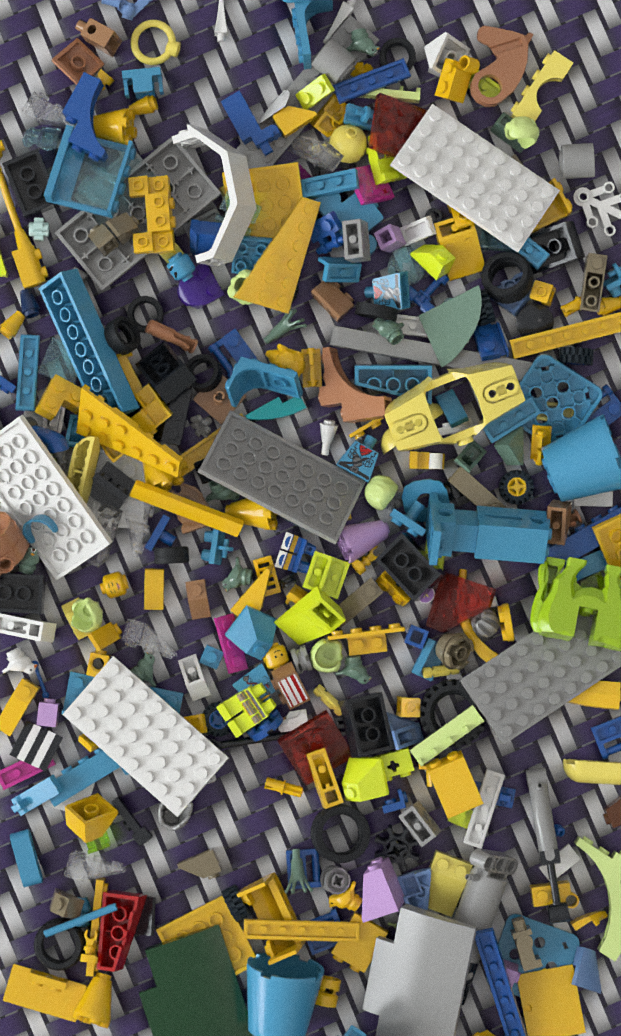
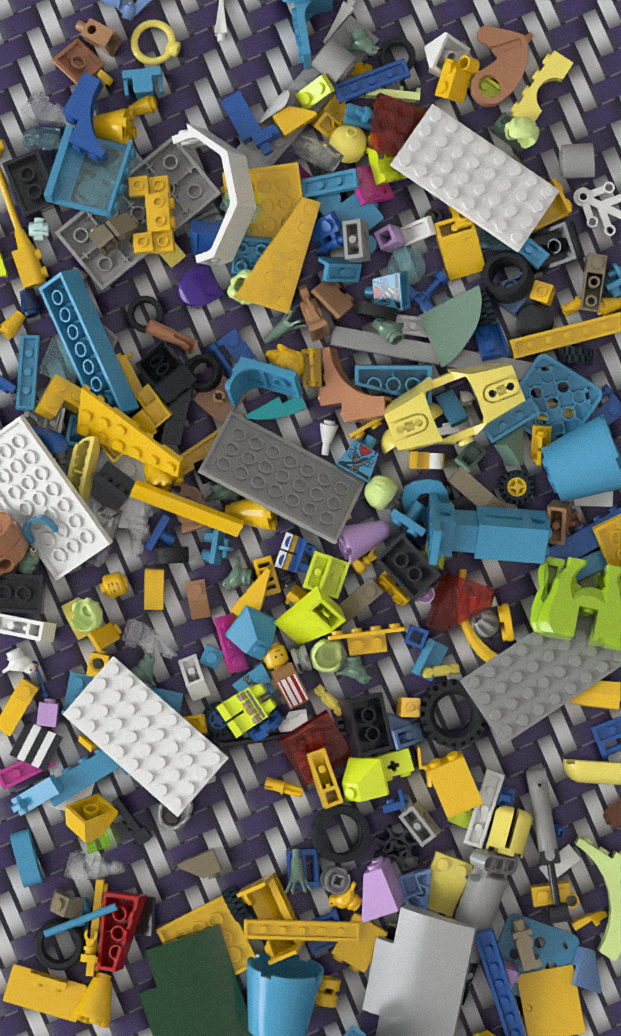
black tyre [104,316,141,355] -> none
dark azure head [167,252,195,282] -> none
light grey plant [190,415,212,438] -> none
neon yellow slope [410,244,456,280] -> none
yellowish green hinge [410,705,484,767] -> none
dark tan cone [435,633,474,670] -> none
none -> medium nougat piece [298,284,330,342]
none -> white hinge [459,391,493,407]
none -> light yellow cylinder [486,806,532,858]

